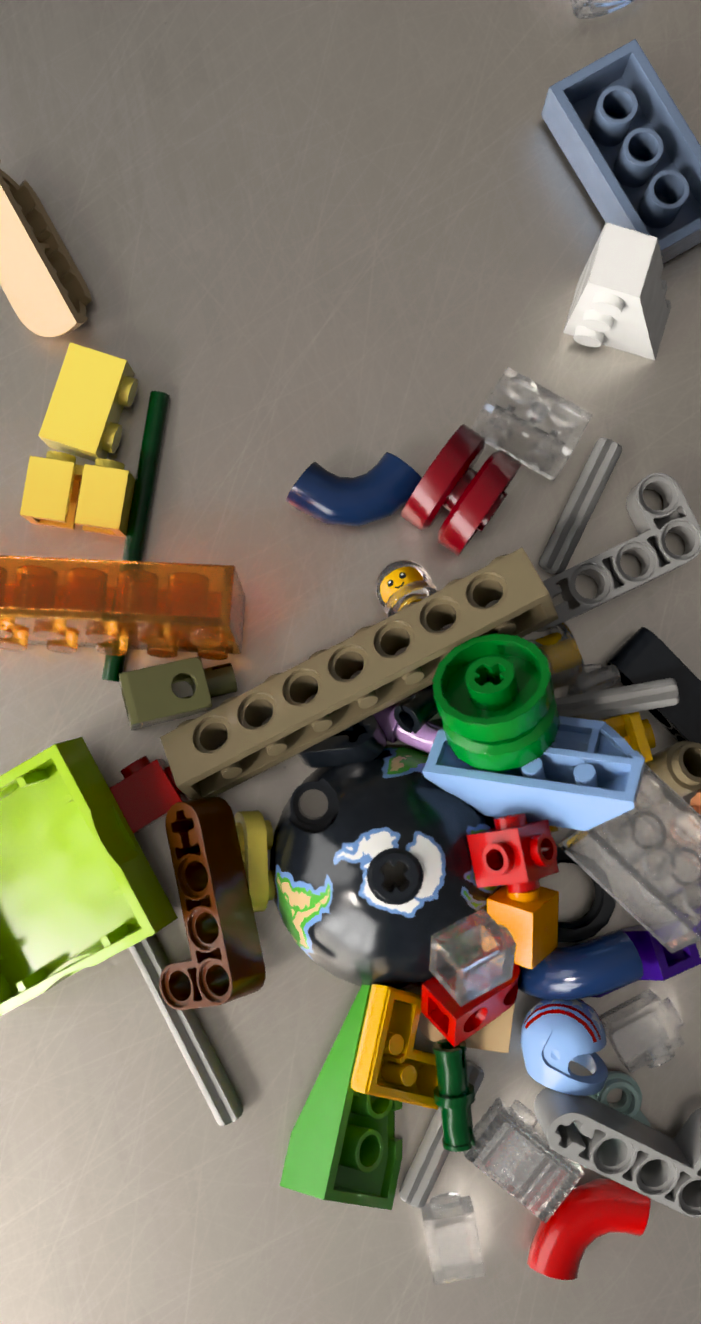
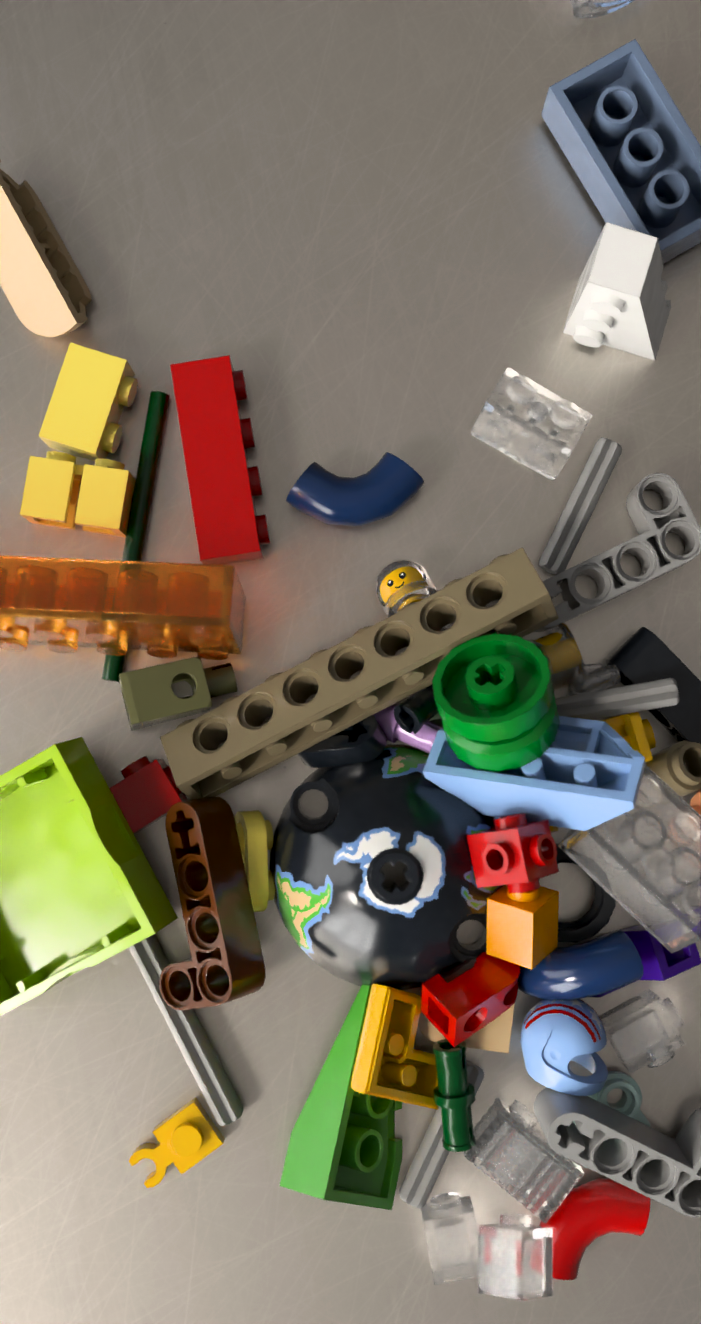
dark red wheel [401,424,522,556] -> none
clear brick [429,909,516,1006] -> none
none -> yellow plate [128,1097,225,1188]
none -> red brick [170,355,270,567]
none -> clear brick [478,1213,553,1300]

